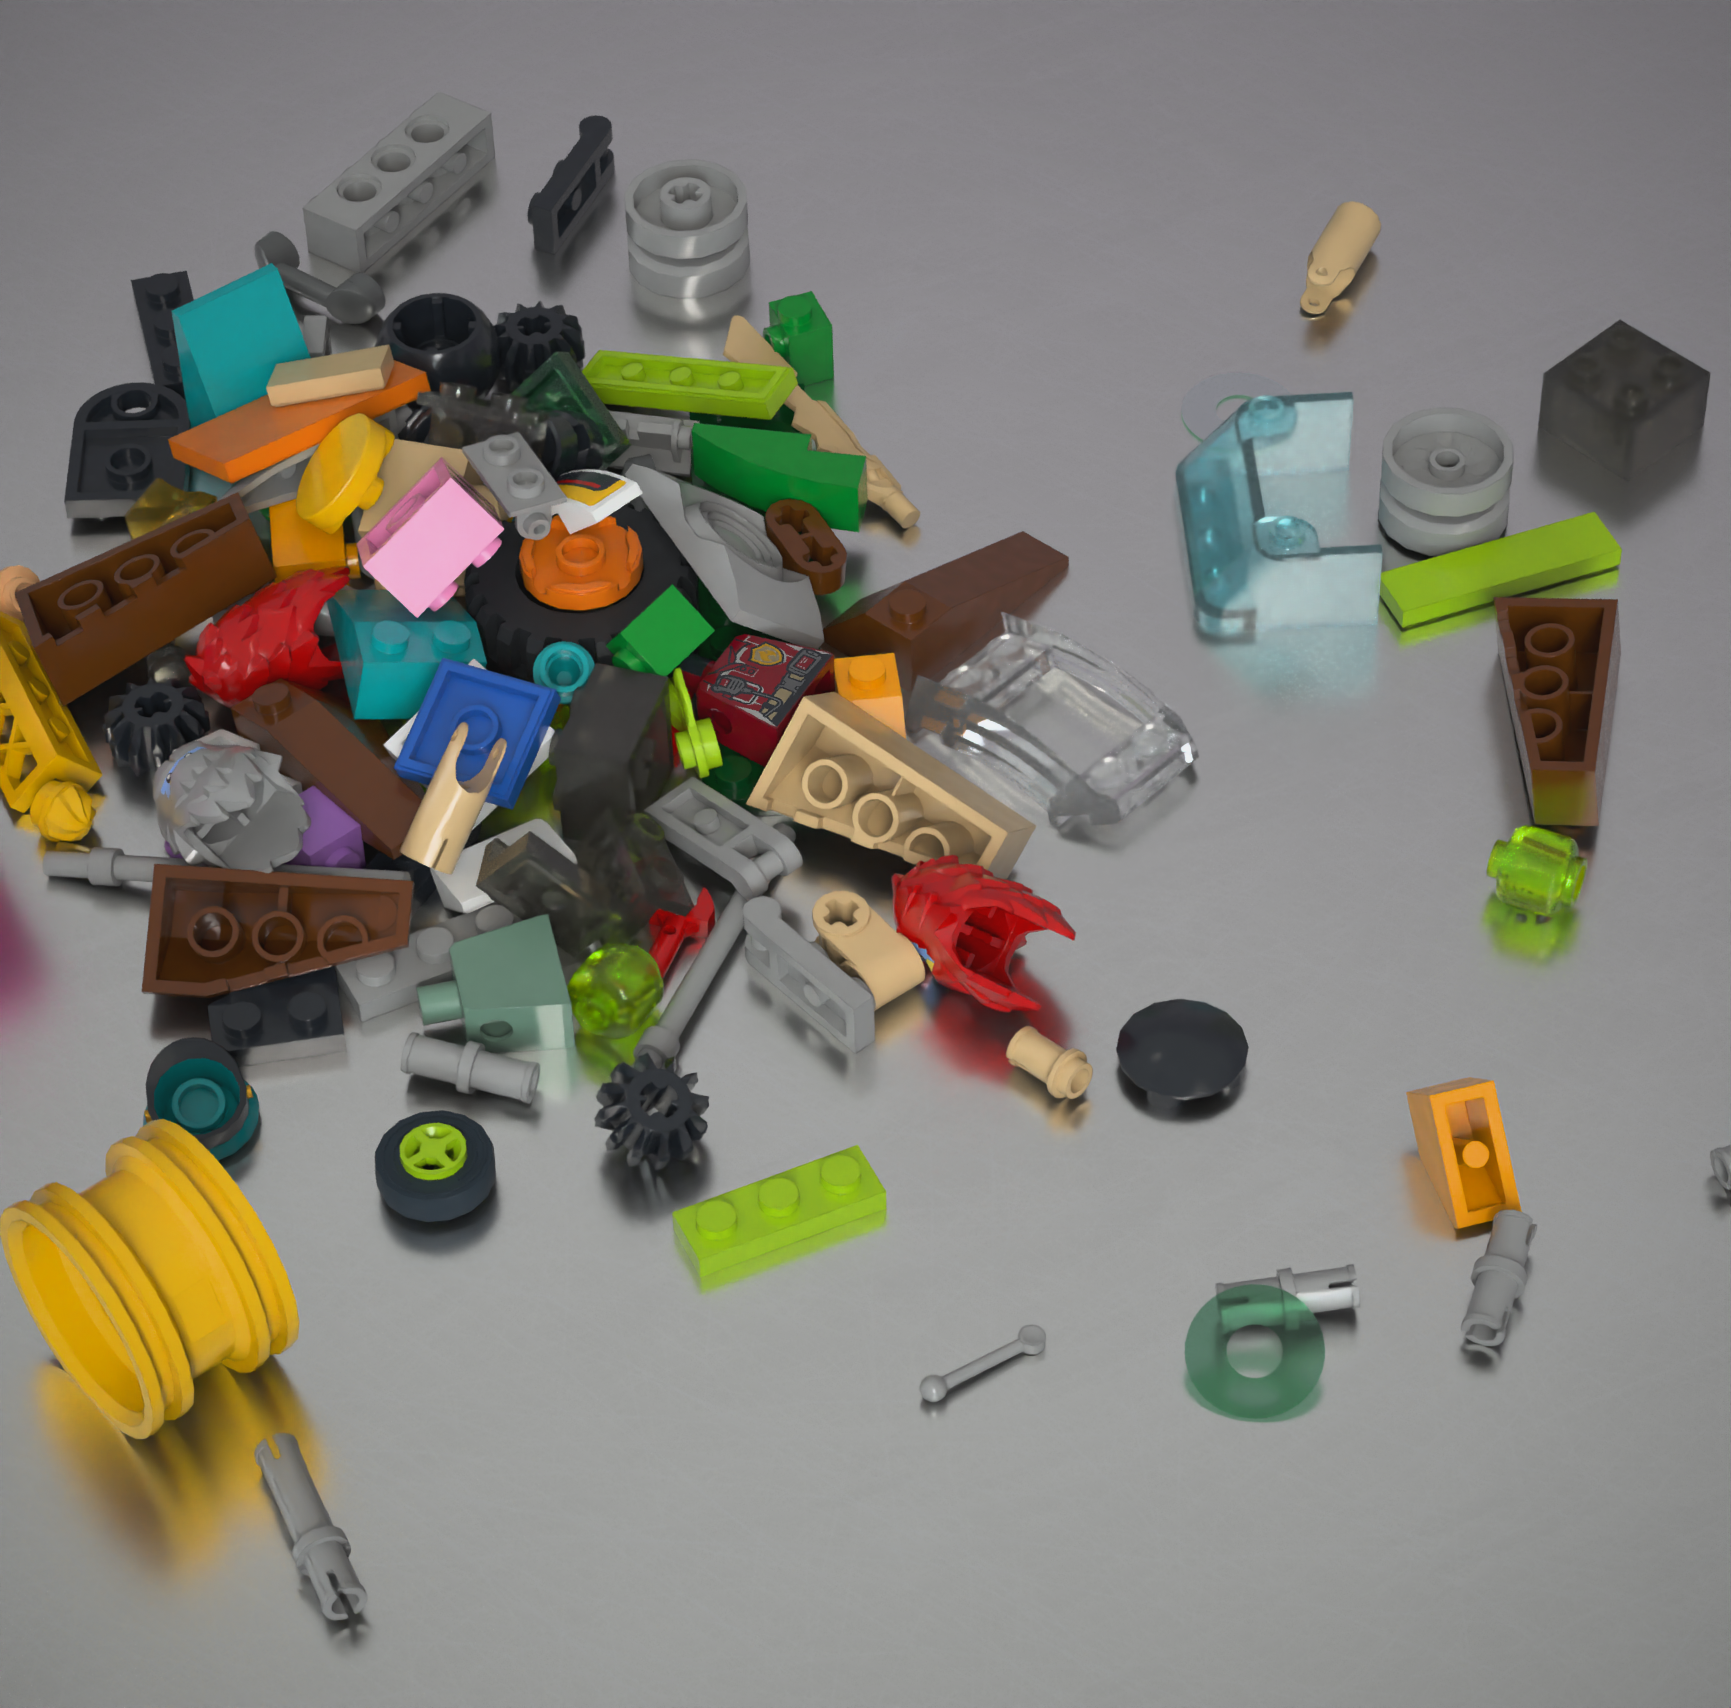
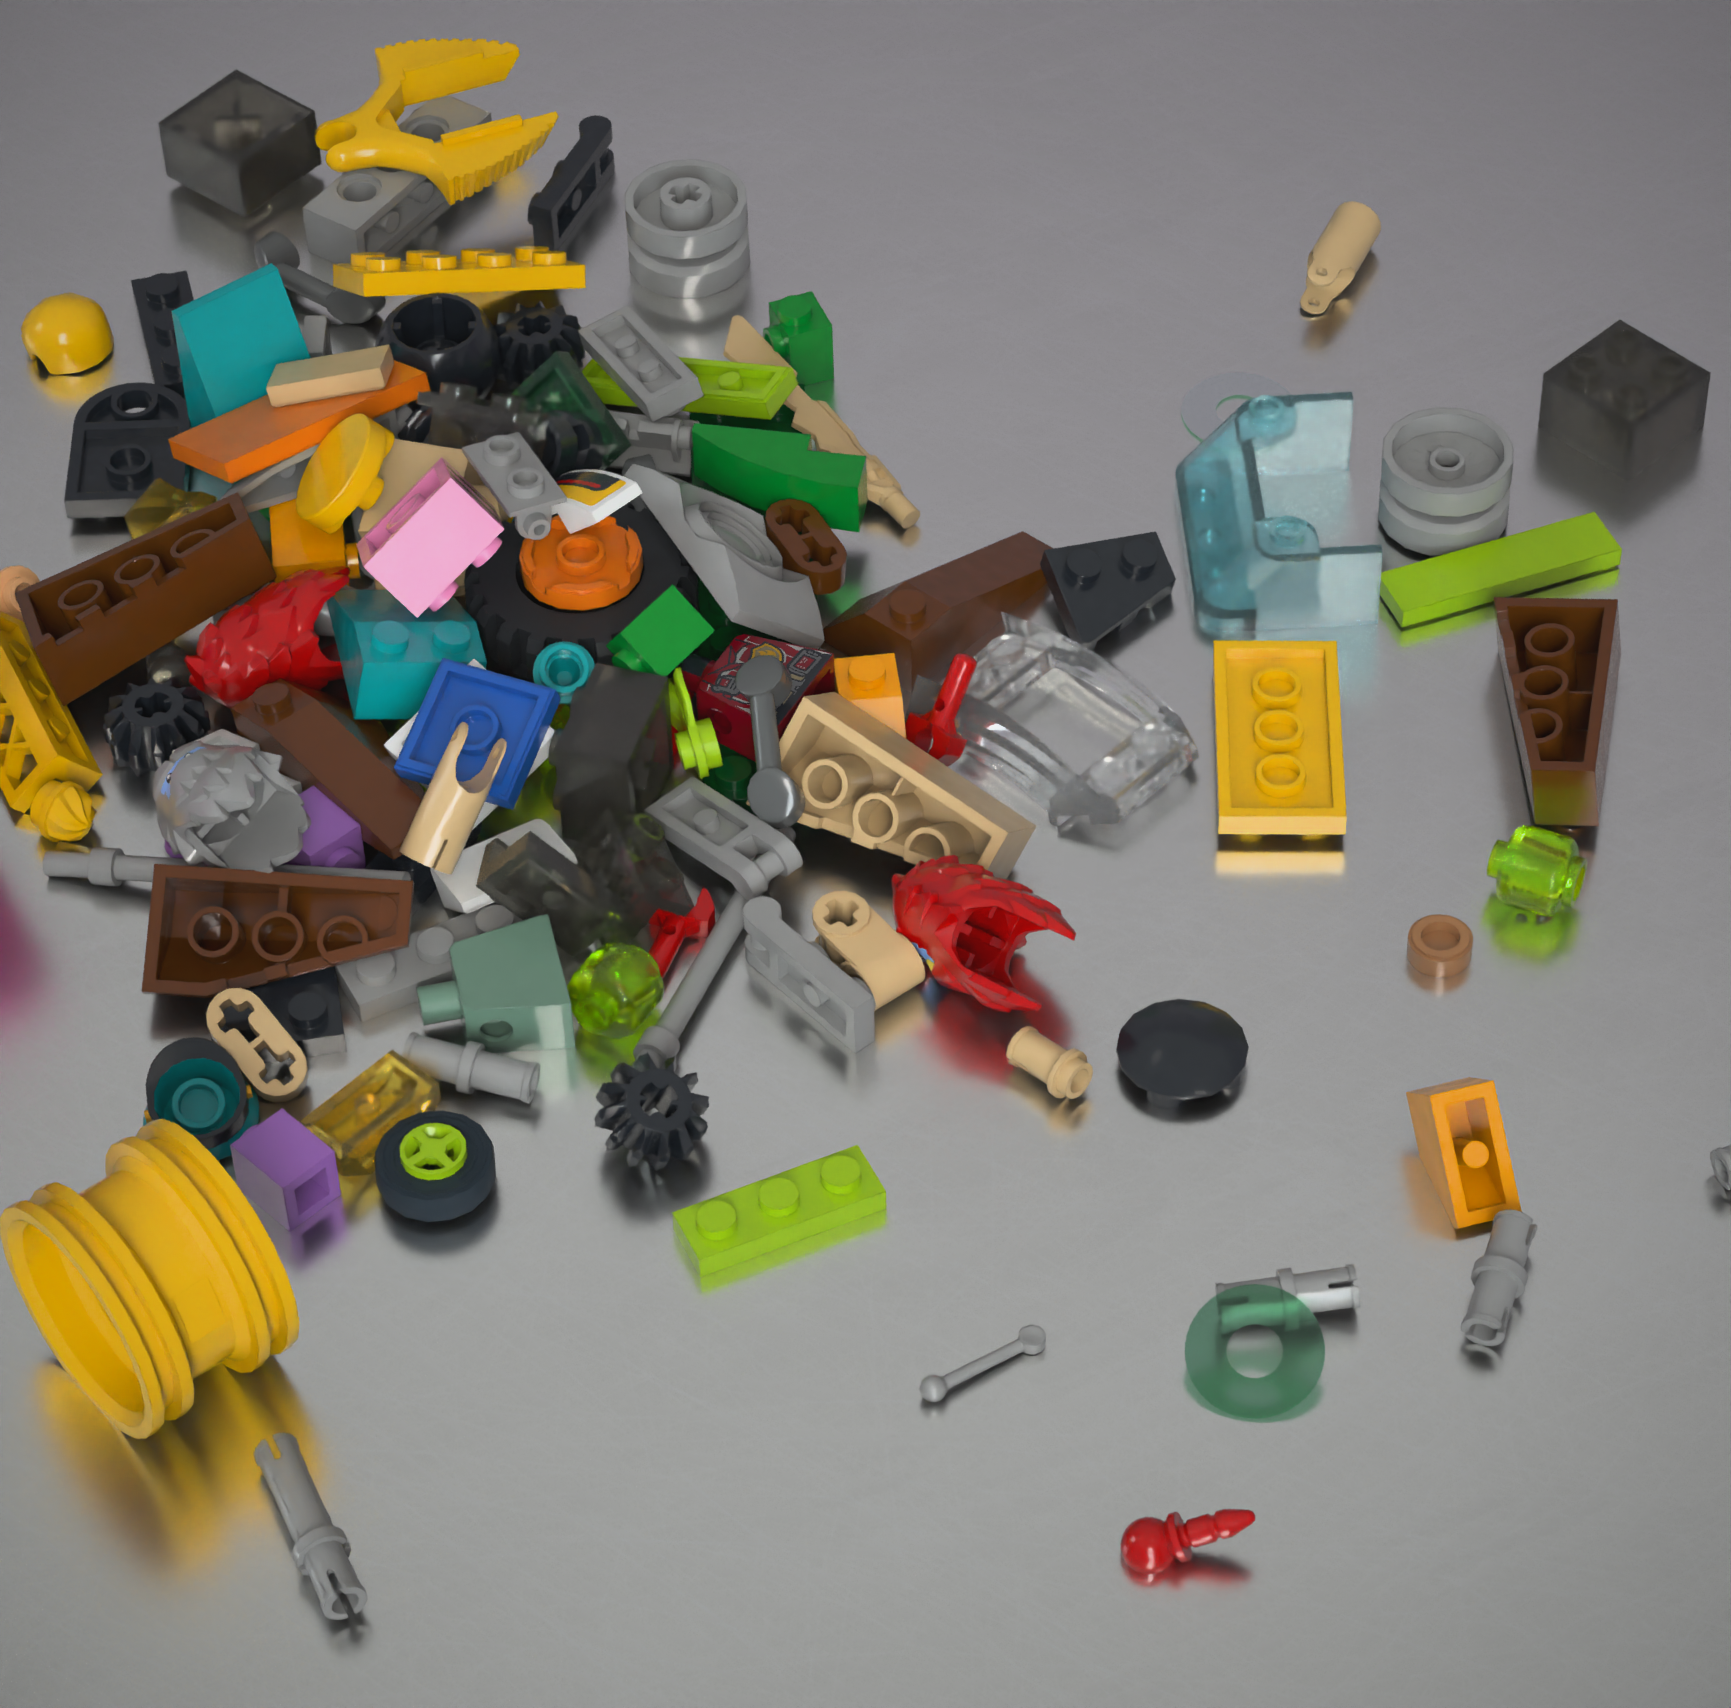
none -> yellow hair [21,292,114,375]
none -> clear smoke brick [158,70,322,218]
none -> tan beam [206,988,308,1103]
none -> medium lavender brick [230,1108,341,1232]
none -> clear yellow slope [299,1050,441,1177]
none -> yellow piece [315,38,559,205]
none -> yellow plate [333,246,586,297]
none -> light grey plate [578,305,704,422]
none -> dark grey bar [735,655,805,829]
none -> red bar [905,653,977,767]
none -> black wing [1040,532,1176,657]
none -> red bar [1120,1509,1255,1574]
none -> yellow plate [1213,640,1347,835]
none -> medium nougat tile [1407,914,1473,977]

